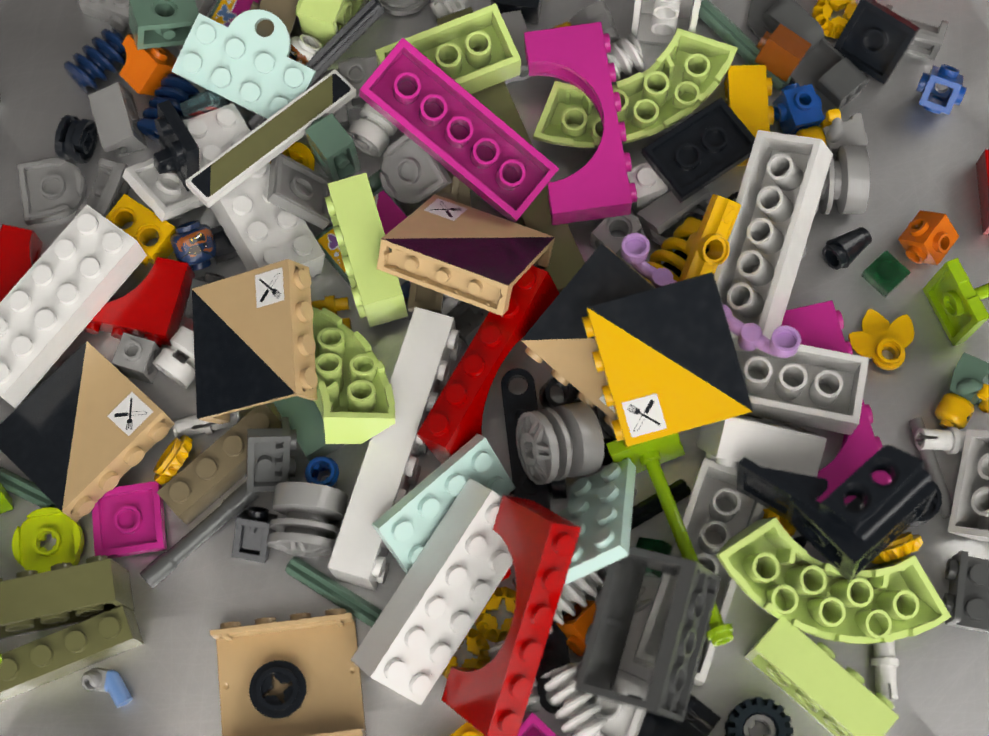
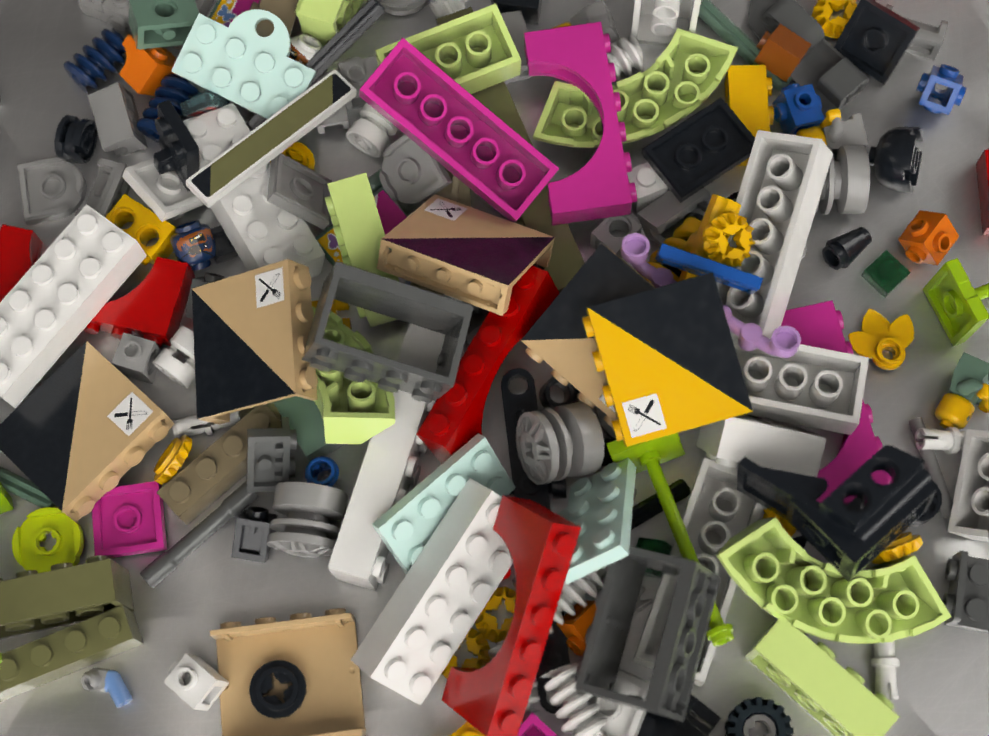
sand green axle [285,557,382,627] -> none
sand green brick [305,113,361,182] -> none
none -> white brick [164,653,229,711]
none -> dark grey hose [302,262,474,403]
none -> blue tile [655,243,763,294]
none -> yellow gear [703,213,755,267]
none -> black cylinder [869,126,923,193]

